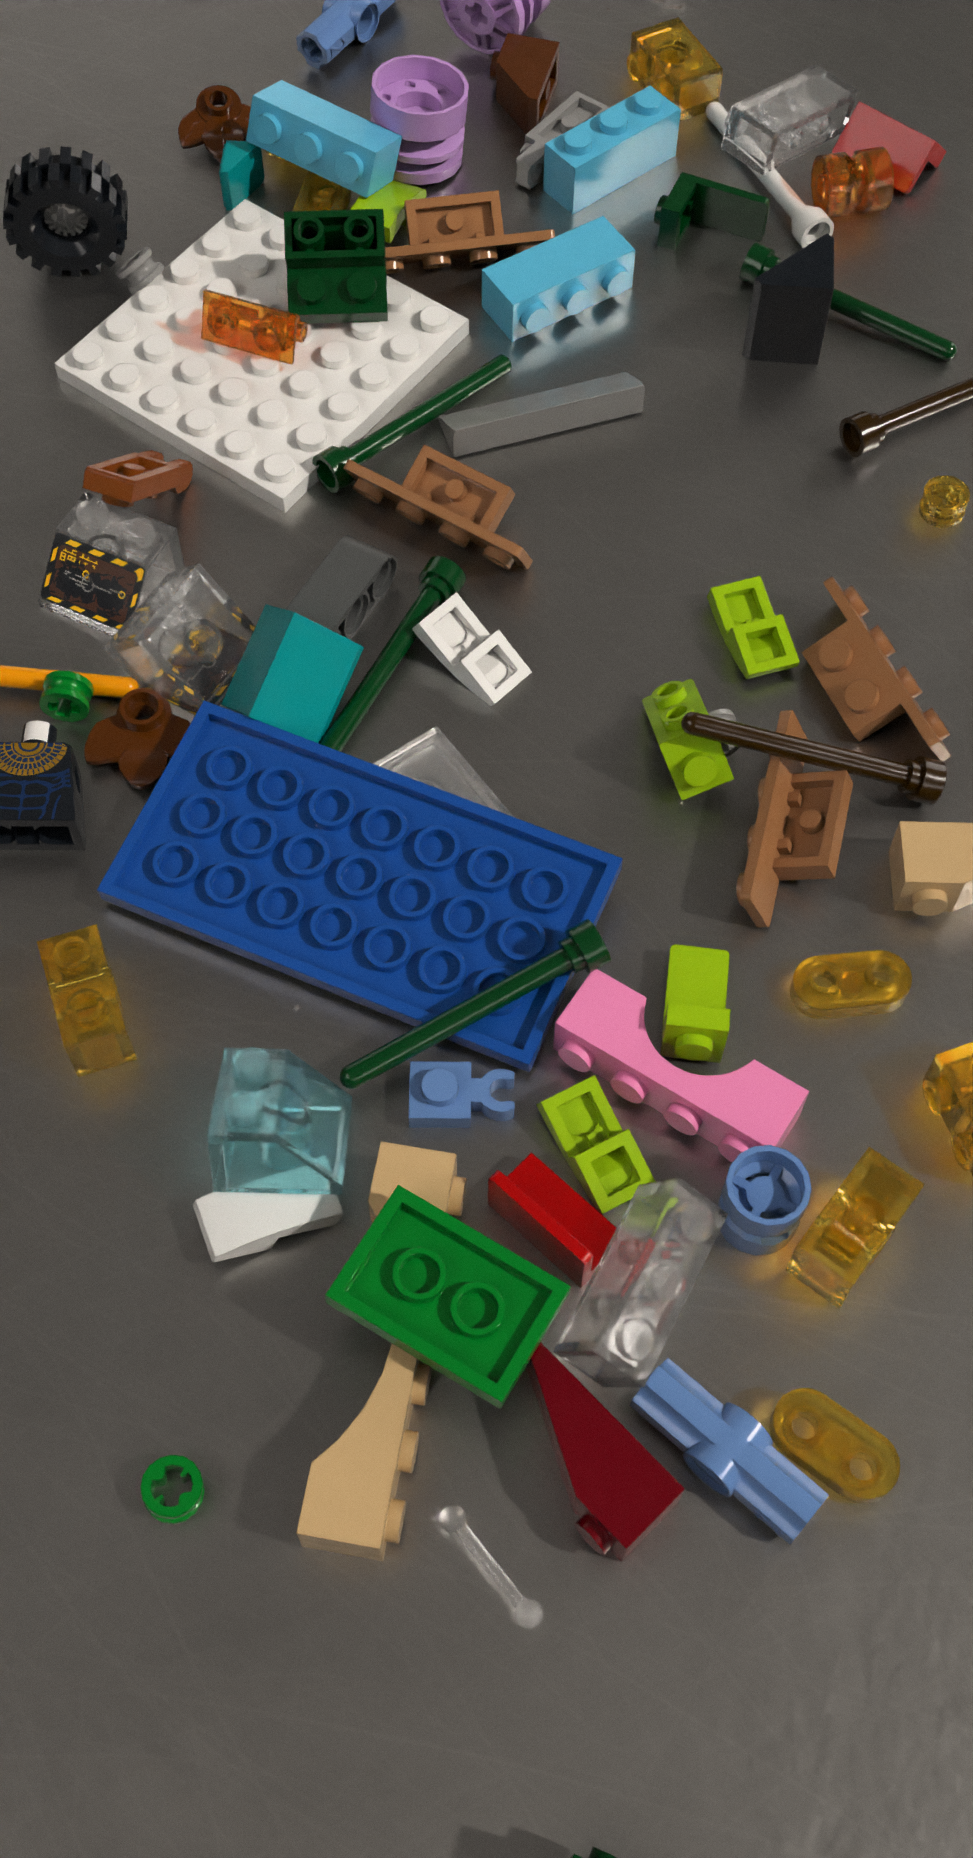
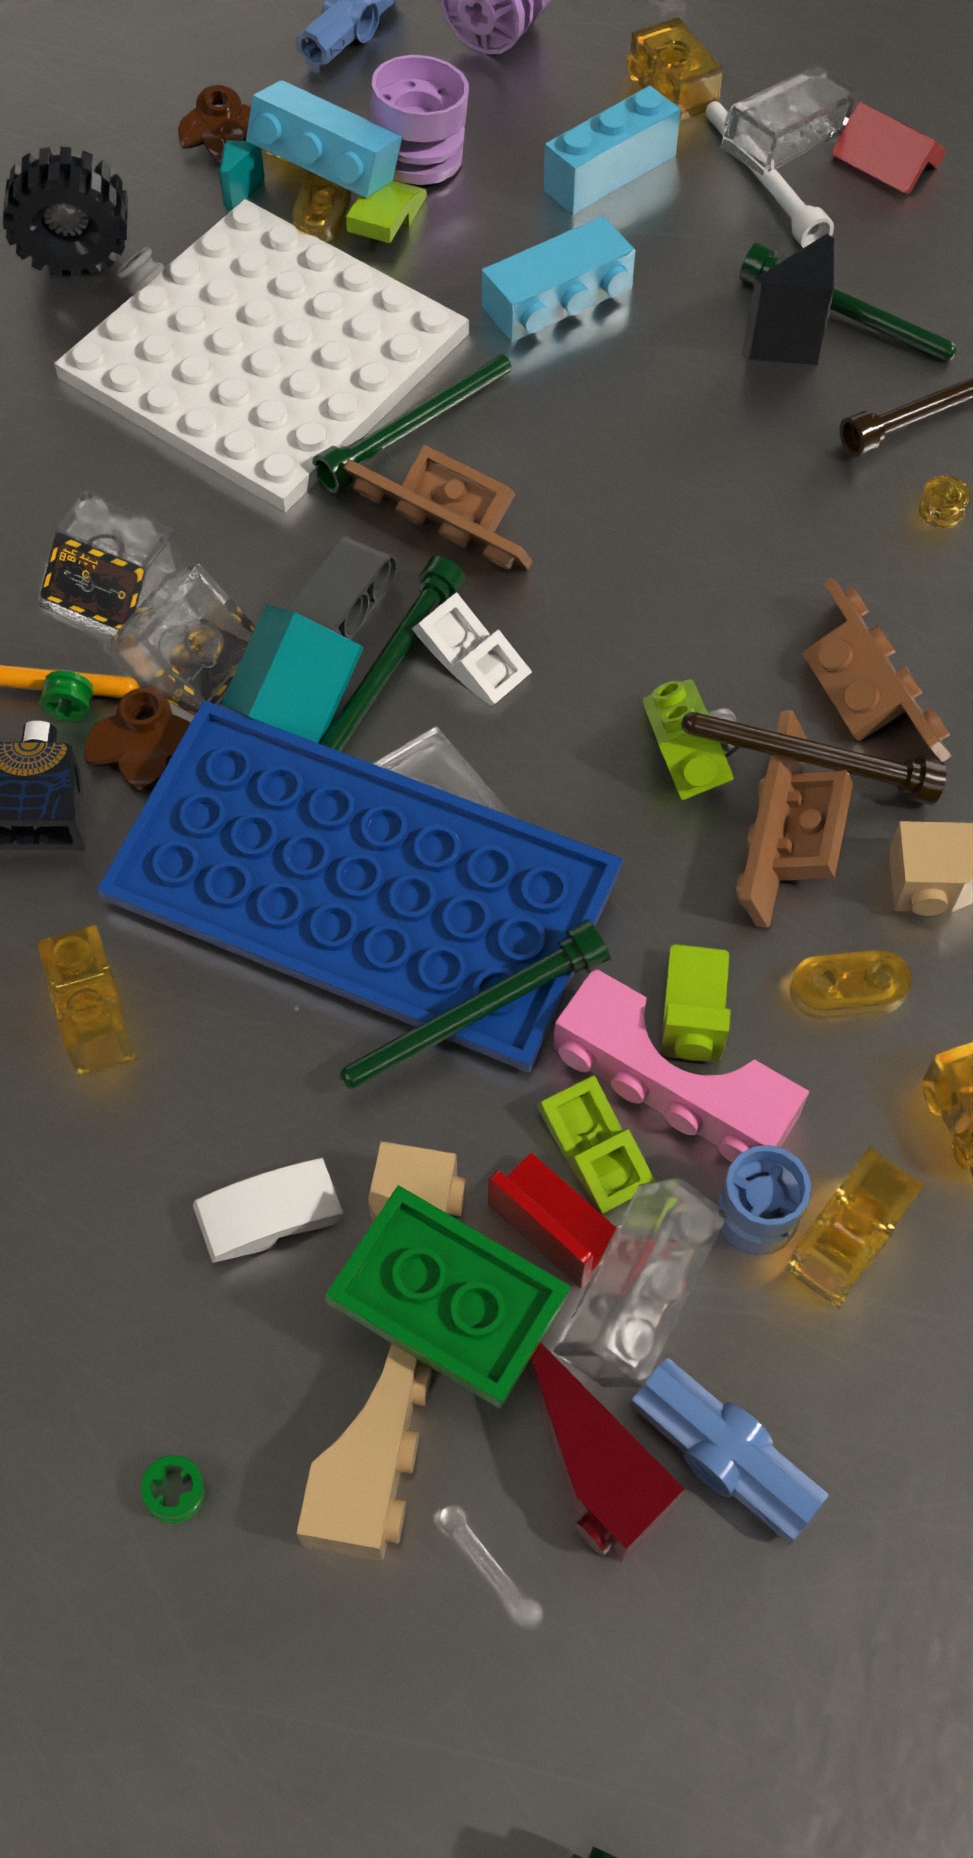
dark orange hinge [82,450,193,507] -> none
clear orange hinge [201,289,308,365] -> none
clear light blue slope [207,1047,352,1195] -> none
dark green brick [284,209,388,324] -> none
medium nougat bracket [386,190,555,274] -> none
medium blue plate [408,1061,515,1128] -> none
light grey slope [439,372,645,457] -> none
reddish brown slope [490,33,560,134] -> none
light grey hinge [515,91,610,190] -> none
dark green bracket [654,172,770,251] -> none
lime slope [707,576,800,679] -> none
clear yellow plate [769,1388,900,1504] -> none
clear orange wheel [811,146,894,218] -> none

